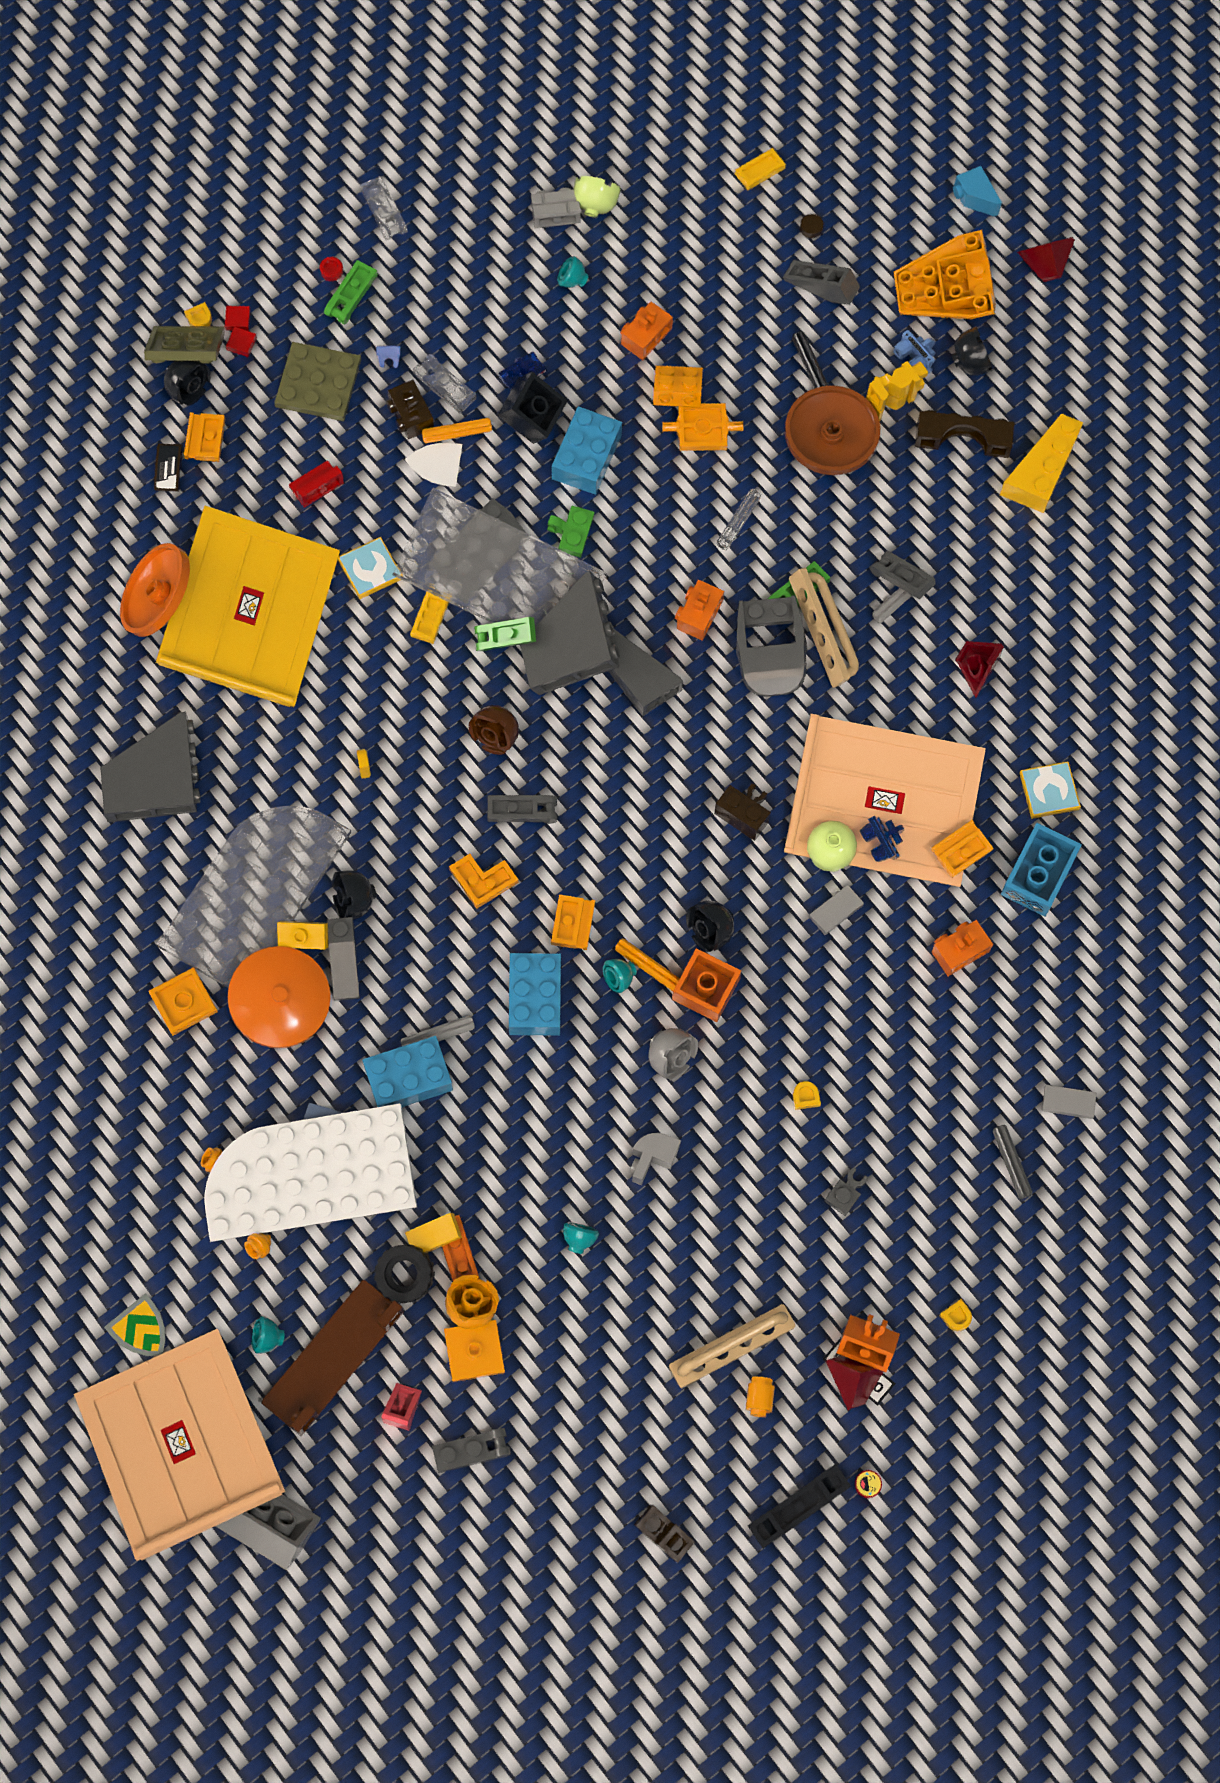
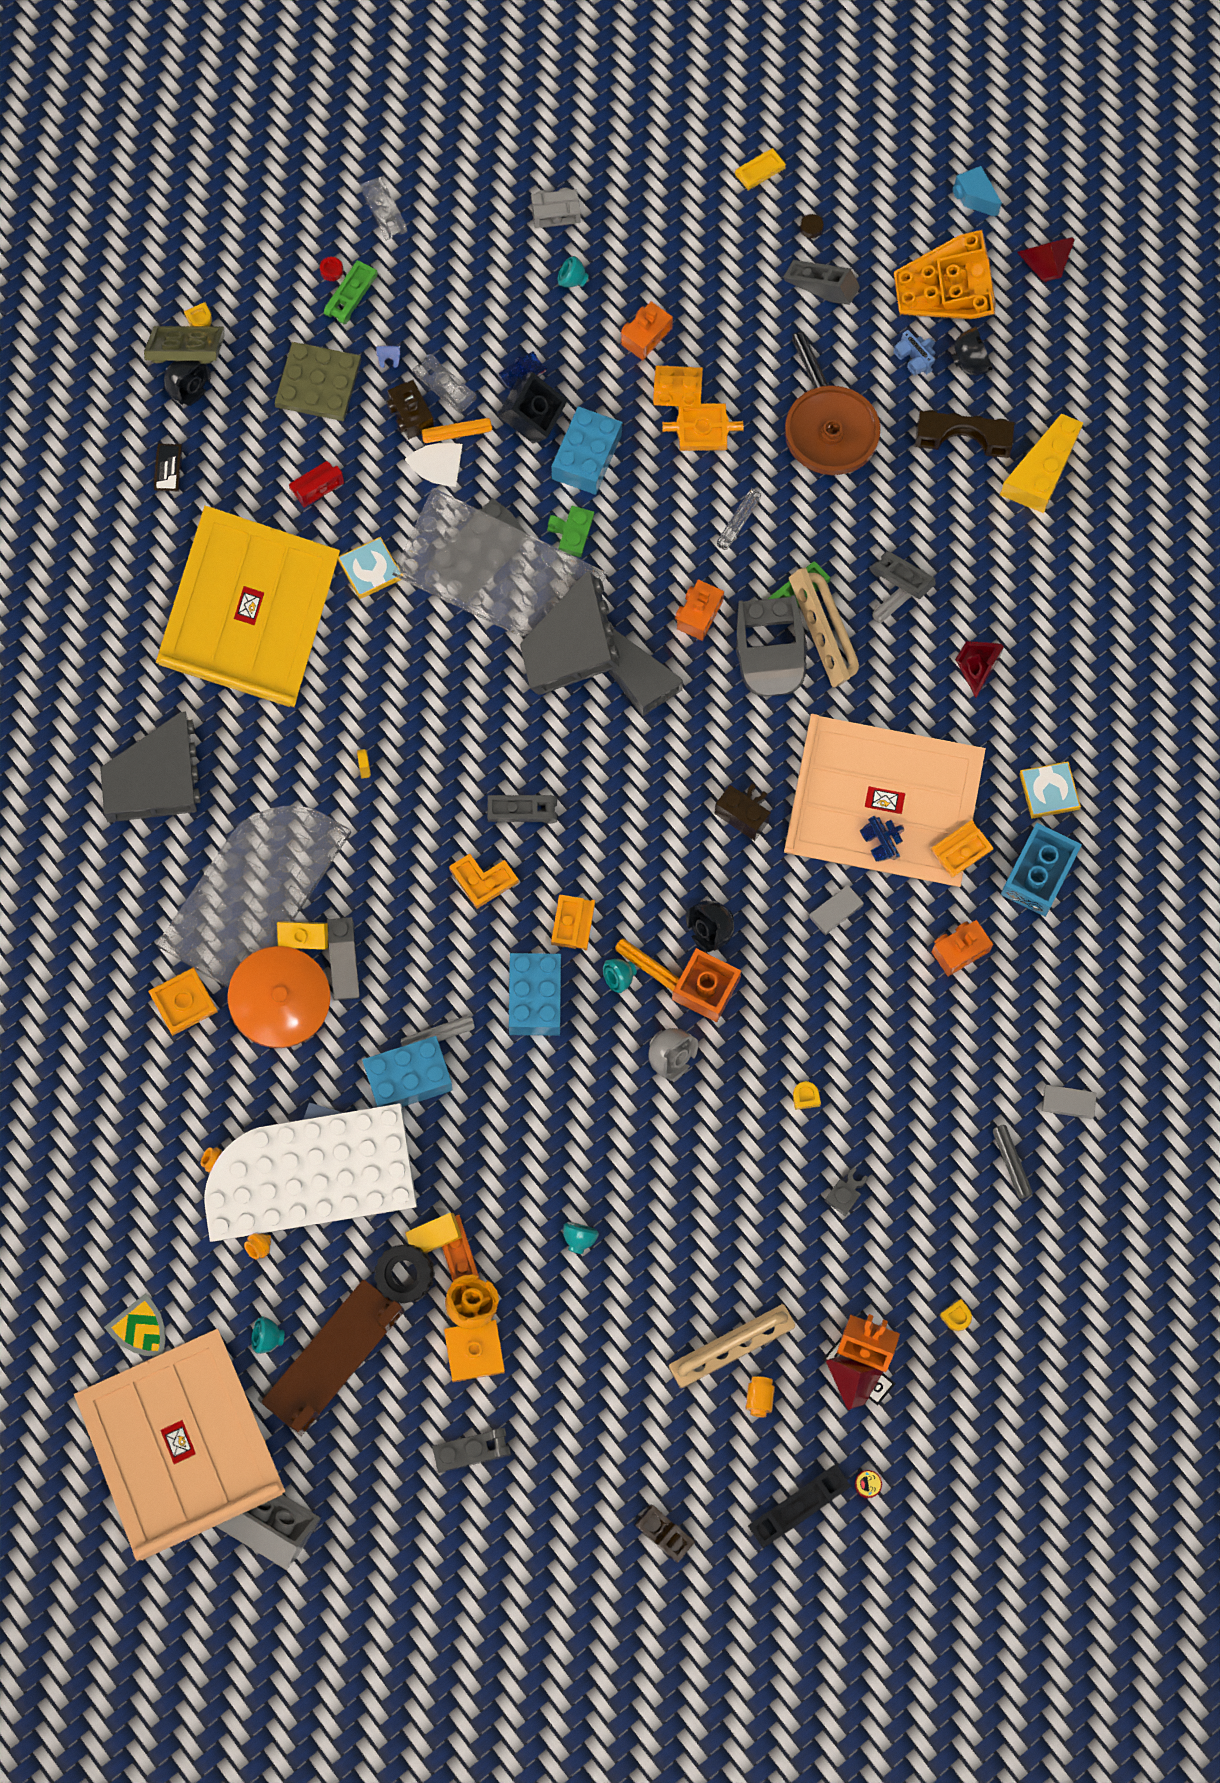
orange dish [120,543,190,637] -> none
light orange plate [184,412,225,462] -> none
red tile [225,306,251,331] -> none
red tile [226,327,257,357] -> none
black cylinder [332,871,376,920] -> none
coral slope [382,1383,421,1431] -> none
yellow plate [410,591,450,644] -> none
reddish brown cylinder [468,705,519,755] -> none
plate [474,617,536,651] -> none
yellowish green cylinder [574,176,621,217] -> none
light grey brick [630,1133,681,1186] -> none
yellowish green cylinder [807,820,857,872] -> none
yellow hips [866,361,928,421] -> none

